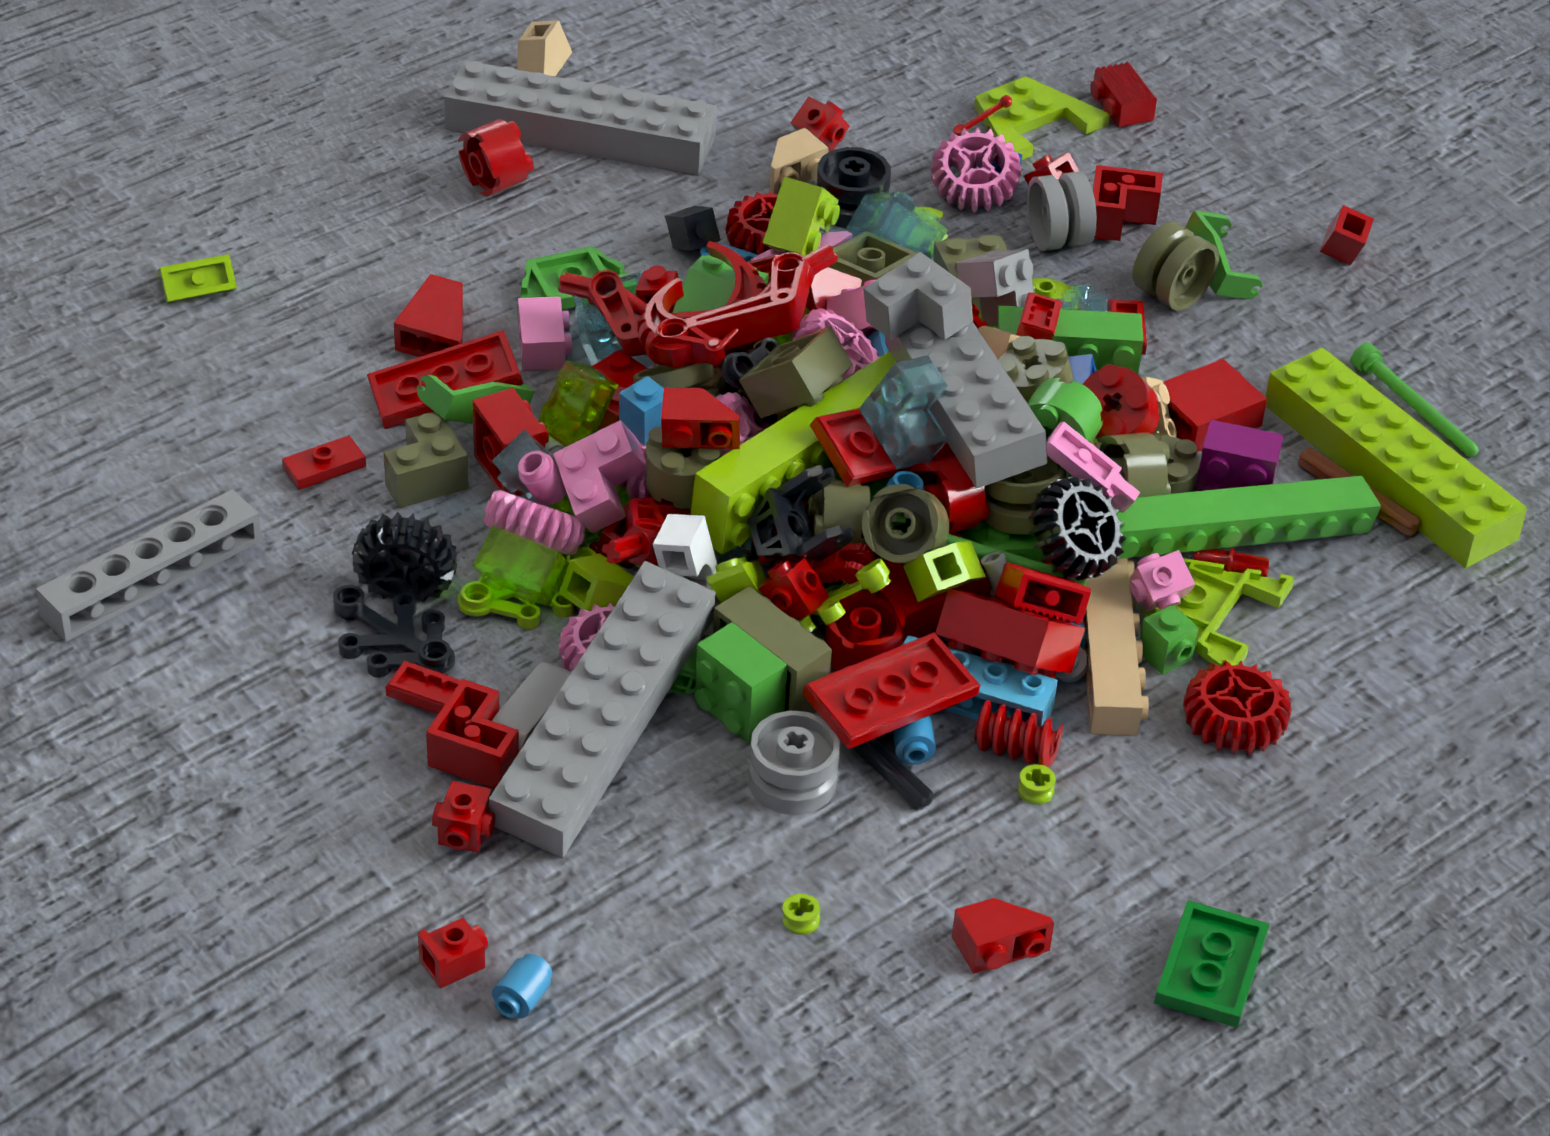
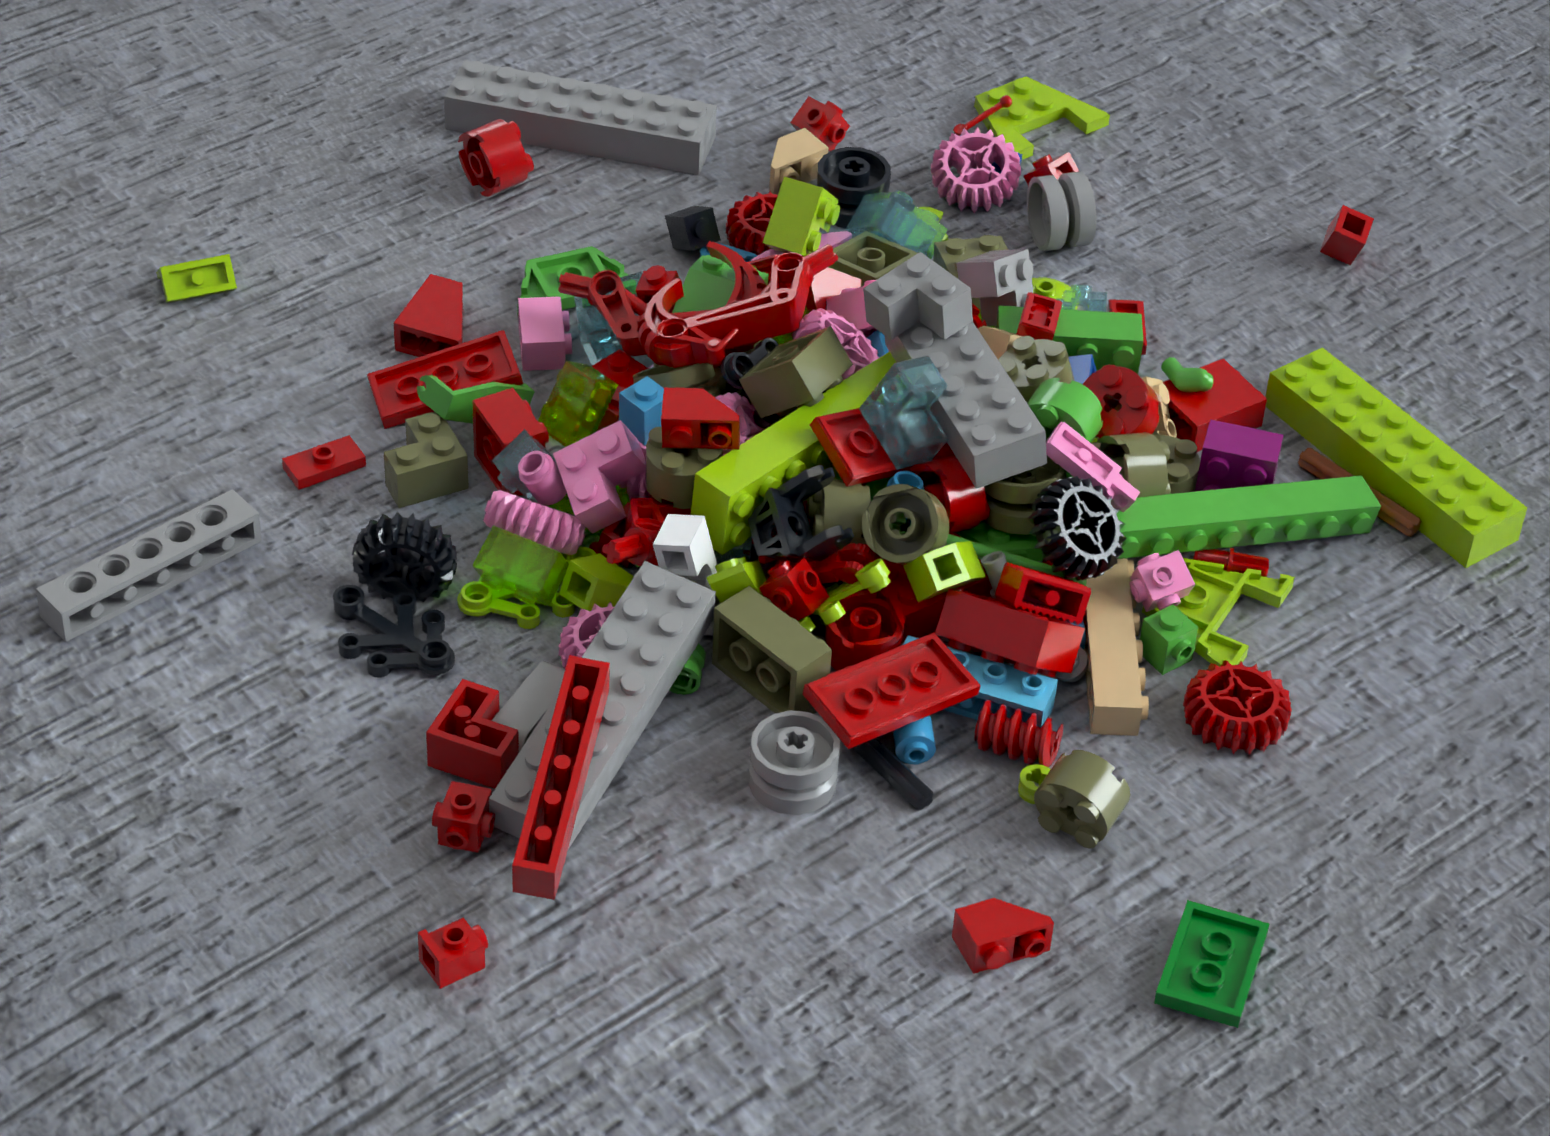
red plate [385,661,461,714] -> none
dark azure brick [492,954,553,1018] -> none
tan slope [517,20,572,76] -> none
bright green brick [695,622,787,744] -> none
lime bush [782,893,820,935] -> none
red brick [1090,61,1157,128] -> none
red brick [1093,165,1163,241] -> none
olive wheel [1132,221,1219,311] -> none
bright green piece [1185,210,1263,299] -> none
bright green piece [1350,342,1479,457] -> none
none -> red brick [512,655,610,900]
none -> olive brick [1034,750,1131,849]
none -> bright green arm [1161,357,1214,392]

